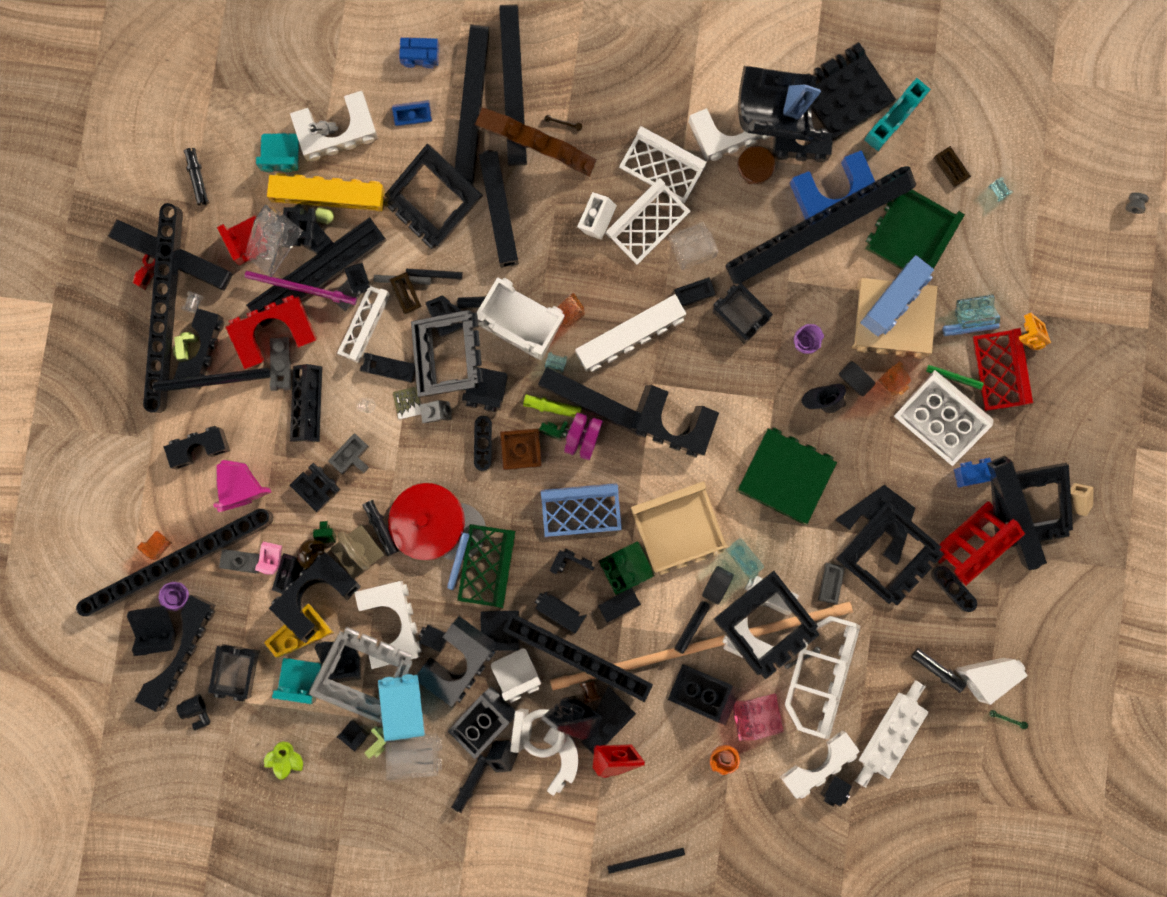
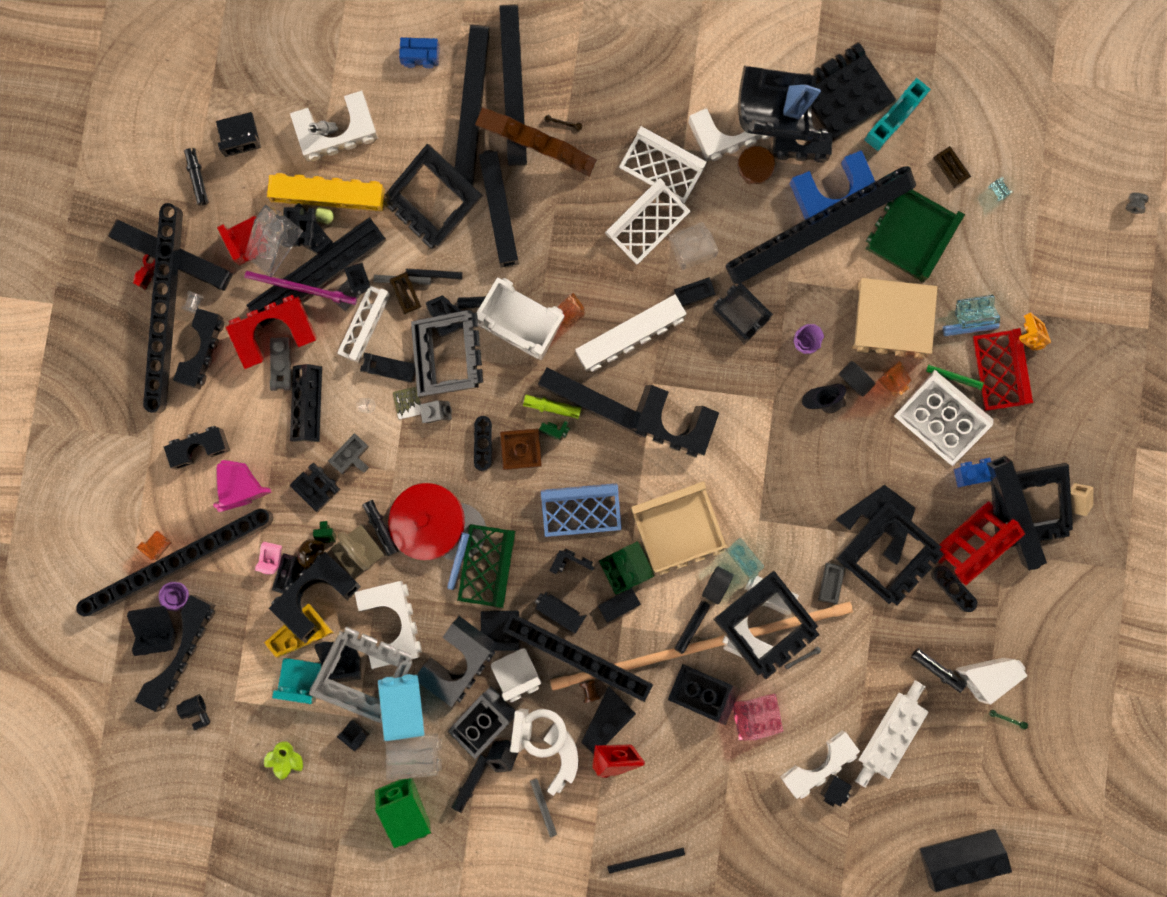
black axle [152,368,270,393] -> none
yellowish green bracket [173,332,198,362] -> none
window [208,644,261,702] -> none
dark grey plate [219,549,260,574] -> none
teal bracket [256,133,299,172] -> none
yellowish green bracket [365,726,388,759] -> none
blue slope [392,100,432,126] -> none
black brick [418,624,447,652] -> none
black bracket [462,367,508,412] -> none
black wedge [542,696,603,740] -> none
clear light blue bush [545,351,568,373] -> none
magenta wheel [564,412,603,461] -> none
white brick [577,192,617,240] -> none
orange hair [710,745,740,775] -> none
dark green panel [736,427,837,525] -> none
white plate [785,616,861,739] -> none
medium blue brick [860,255,934,337] -> none
none -> black bracket [216,112,261,157]
none -> green slope [375,775,431,849]
none -> dark grey bar [530,778,557,837]
none -> black slope [919,829,1012,892]

